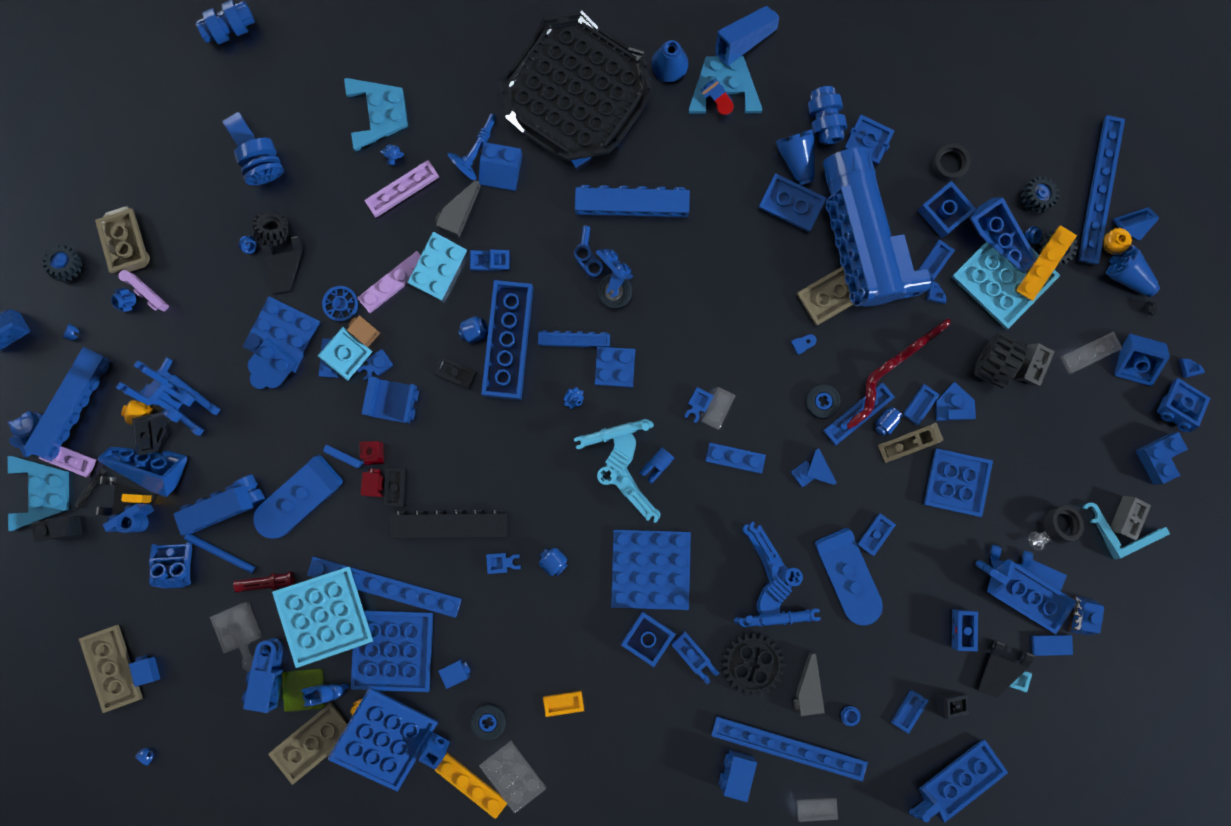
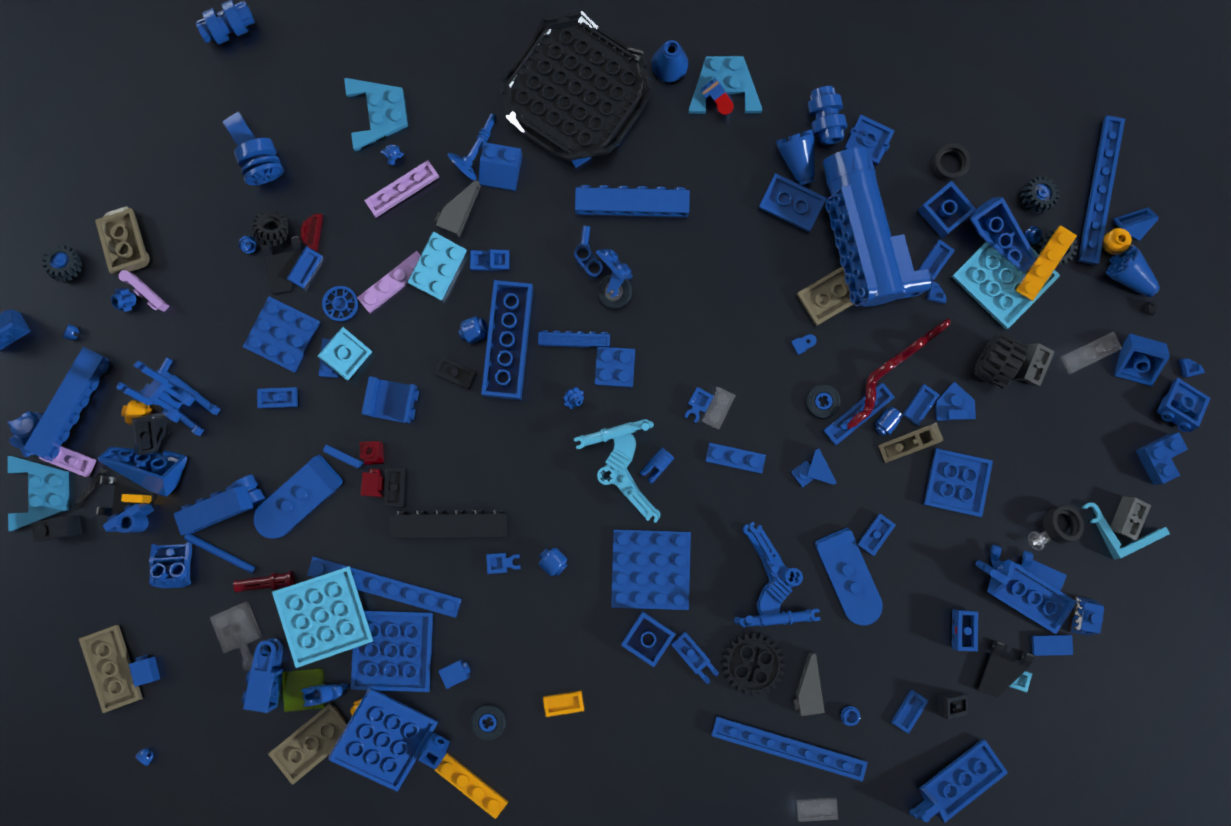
blue plate [248,338,298,389] -> none
medium nougat brick [347,315,380,347] -> none
blue plate [357,349,393,381] -> none
clear plate [479,740,546,813] -> none
blue slope [715,6,779,66] -> none
blue brick [718,749,757,802] -> none
none -> blue plate [257,387,298,409]
none -> blue tile [286,246,323,289]
none -> dark red tile [300,214,323,251]

